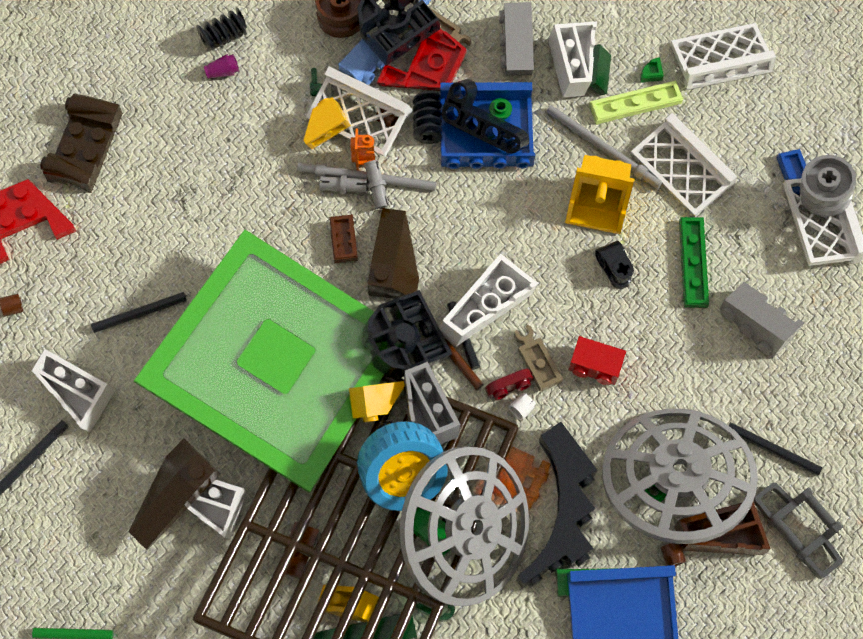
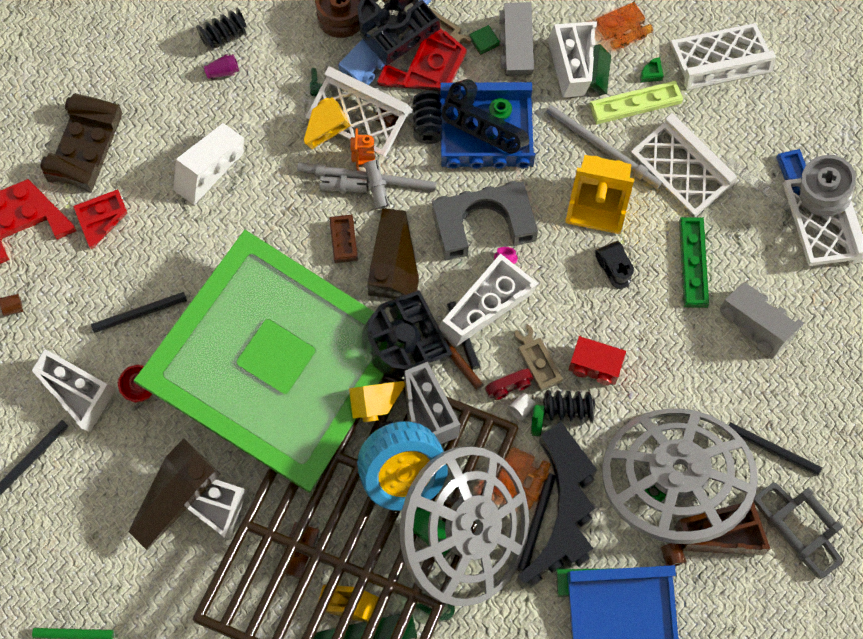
none -> red wing [73,189,128,249]
none -> red hair [117,364,153,403]
none -> white wedge [173,123,244,205]
none -> dark grey arch [432,181,538,261]
none -> green tile [469,25,500,55]
none -> dark pink plate [494,247,518,264]
none -> black bar [517,473,556,571]
none -> green tile [531,405,544,437]
none -> black piece [543,390,595,424]
none -> clear orange plate [595,2,653,50]

